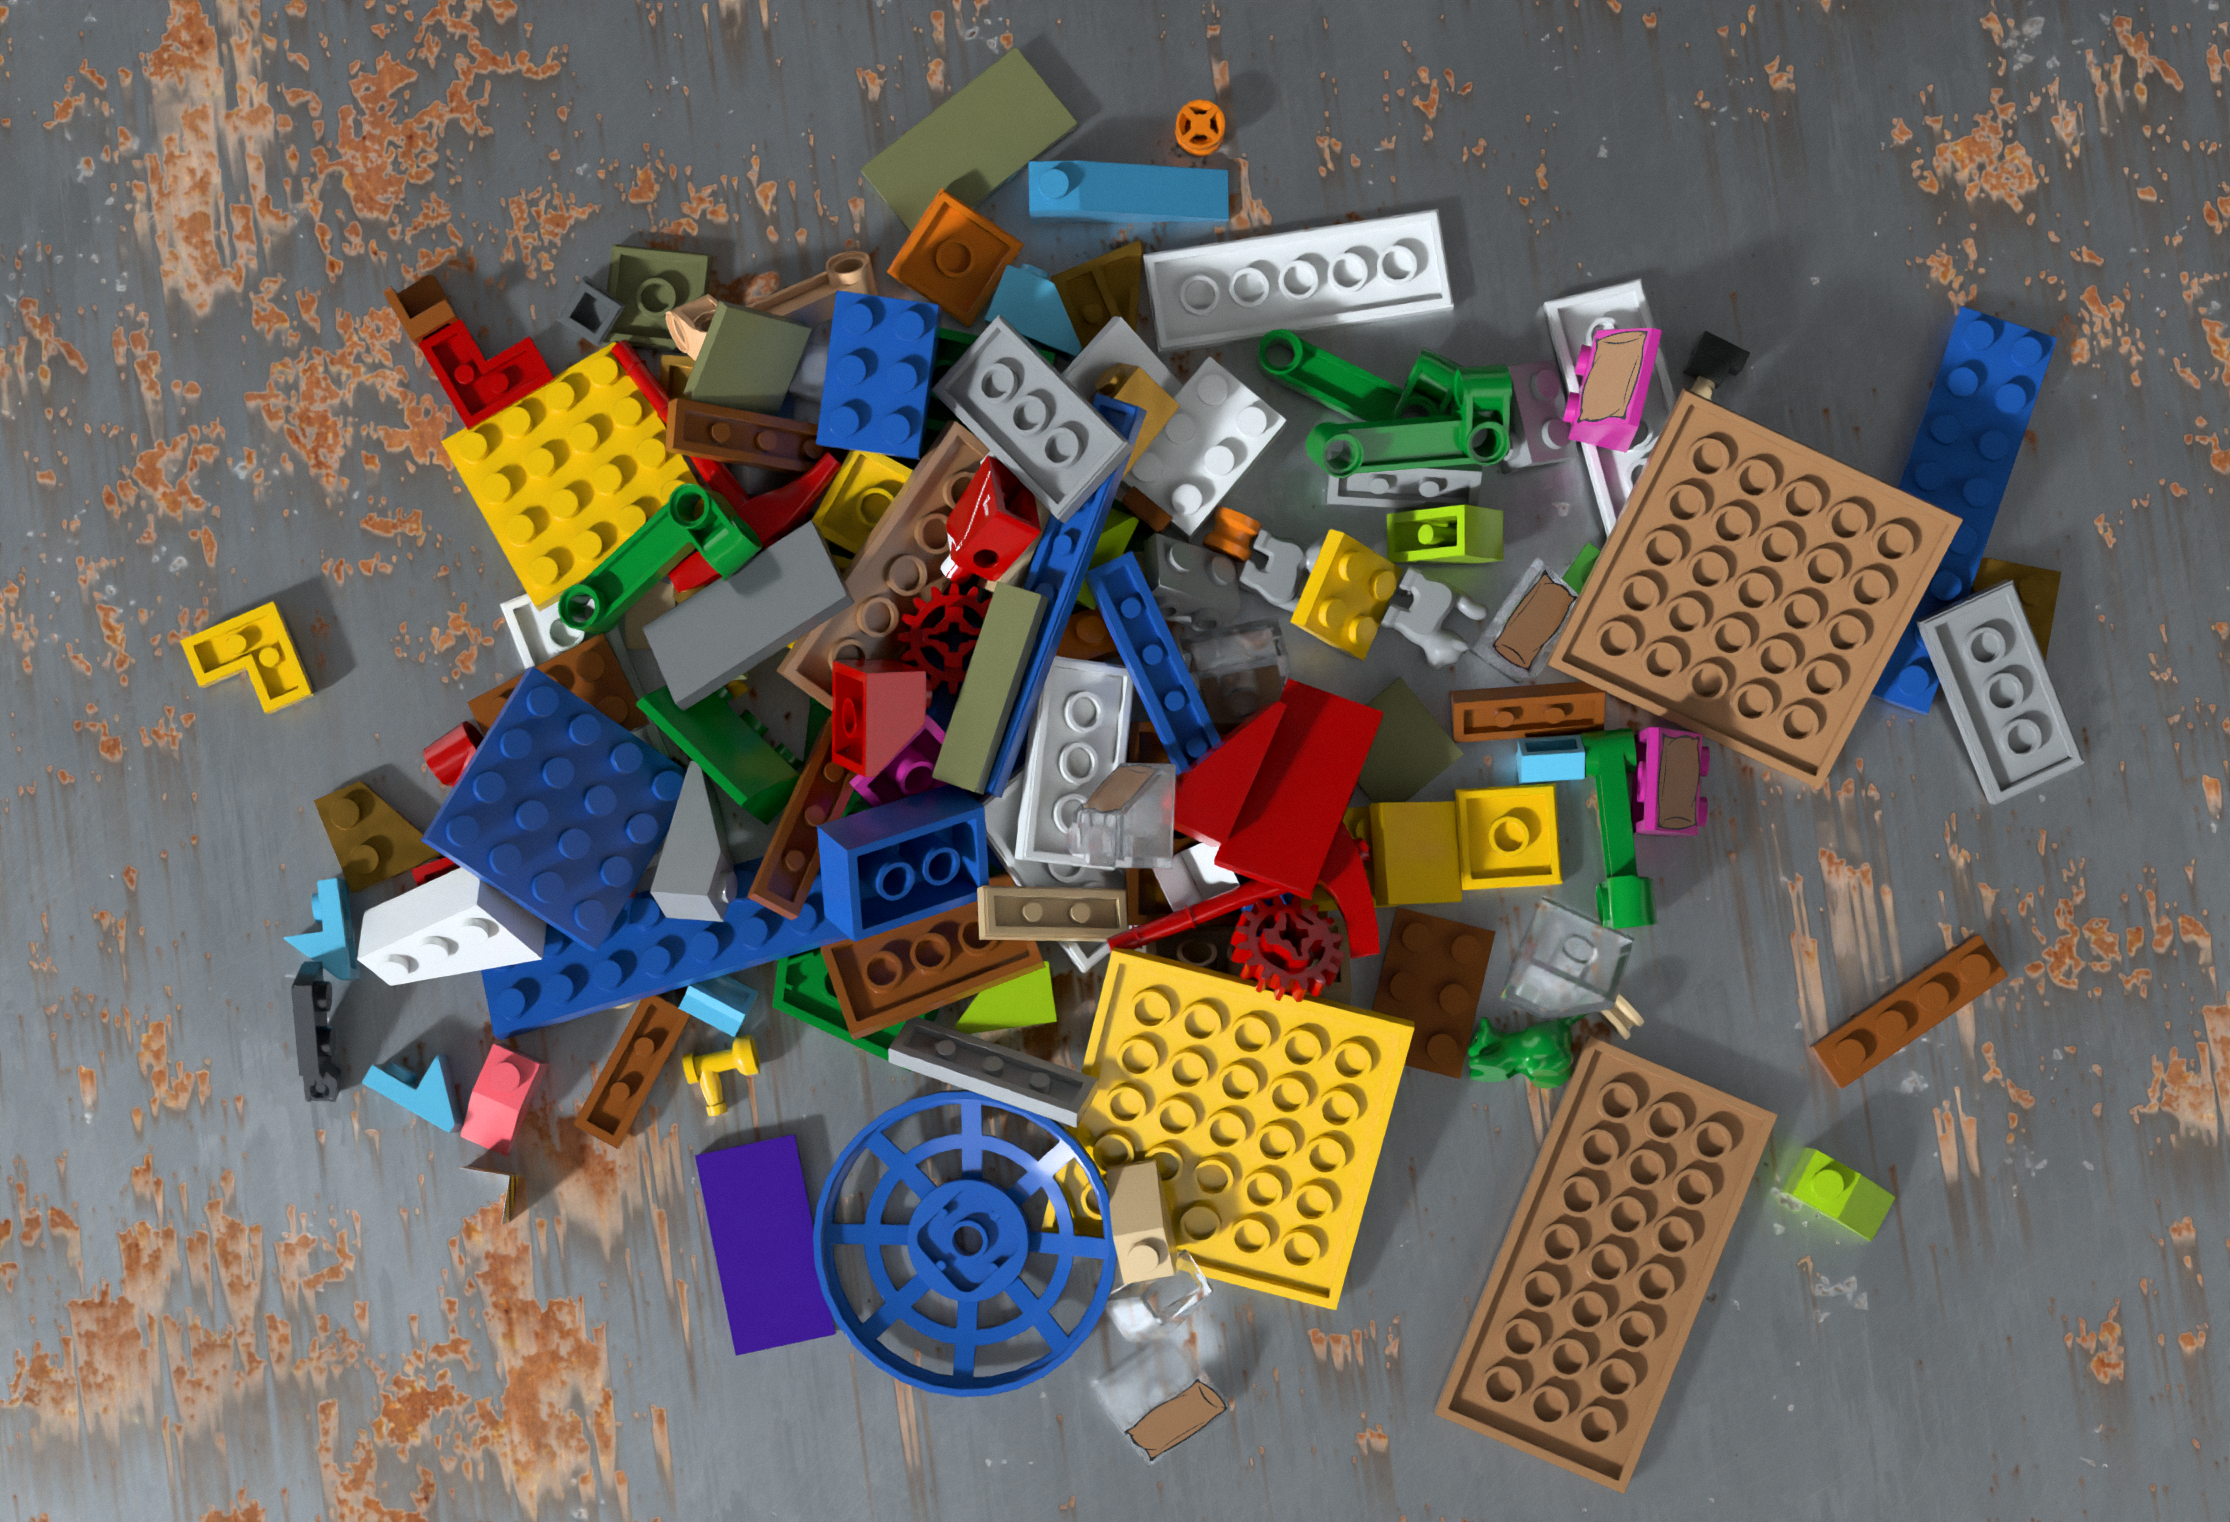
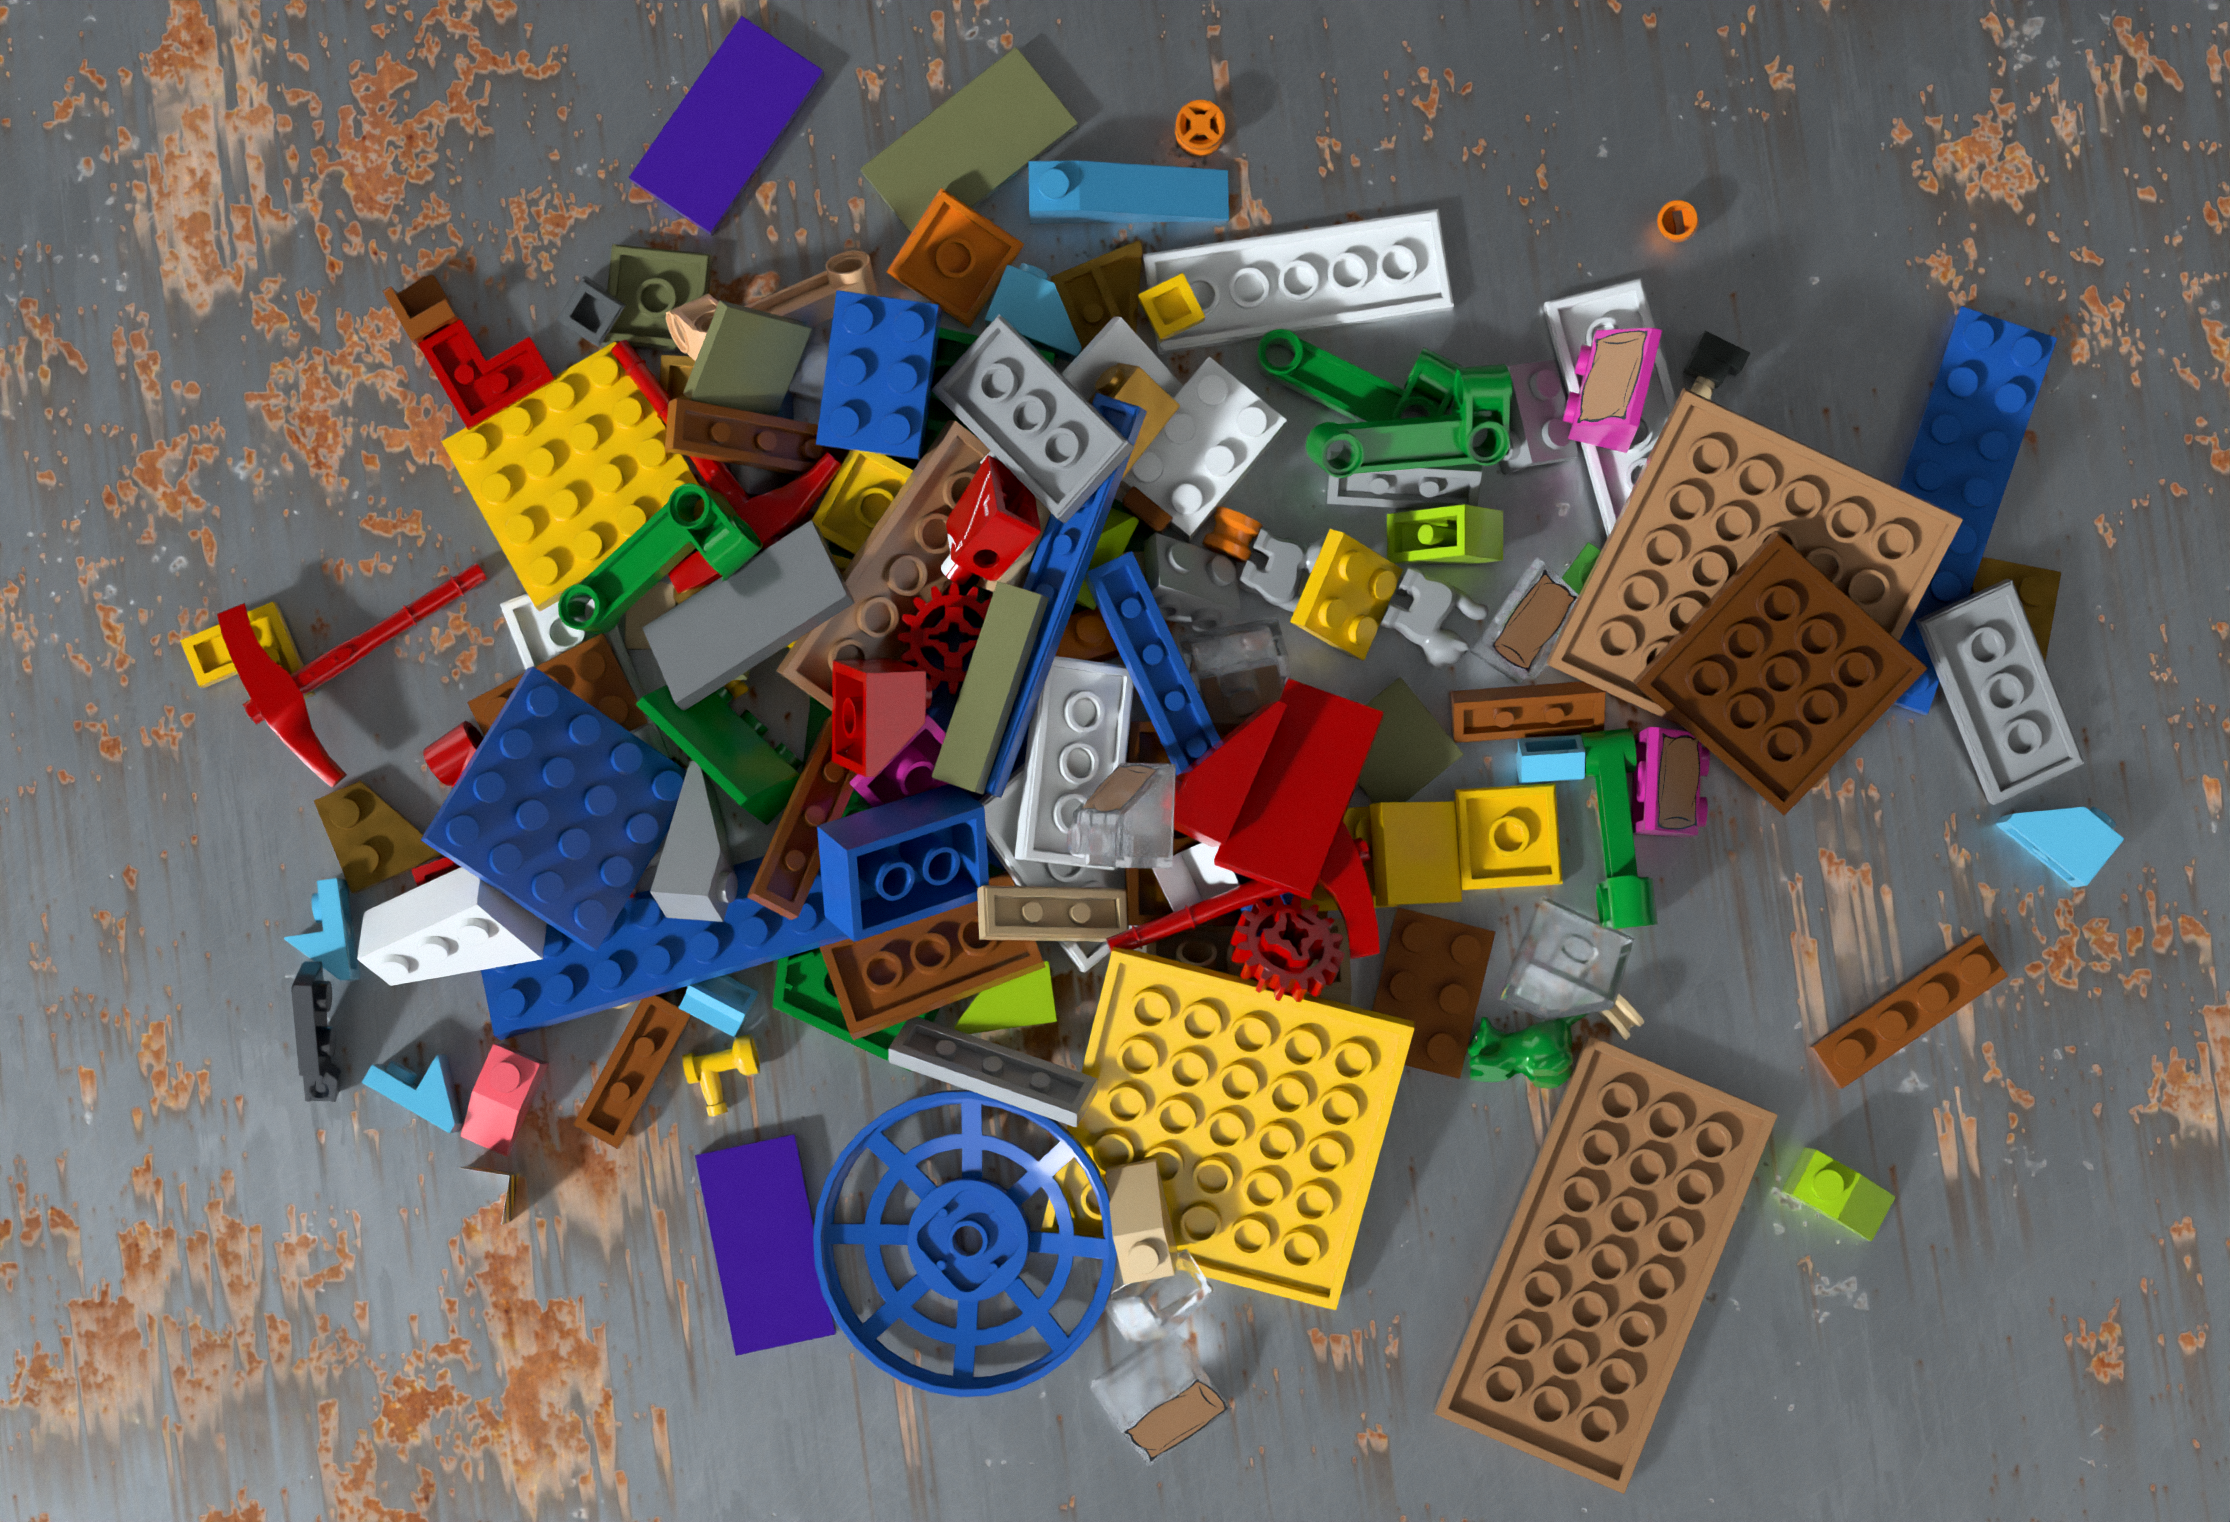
none -> red piece [217,563,487,788]
none -> dark purple tile [628,15,825,236]
none -> yellow plate [1138,273,1205,343]
none -> reddish brown plate [1634,531,1927,816]
none -> orange hinge [1657,200,1699,242]
none -> medium azure slope [1995,807,2124,888]

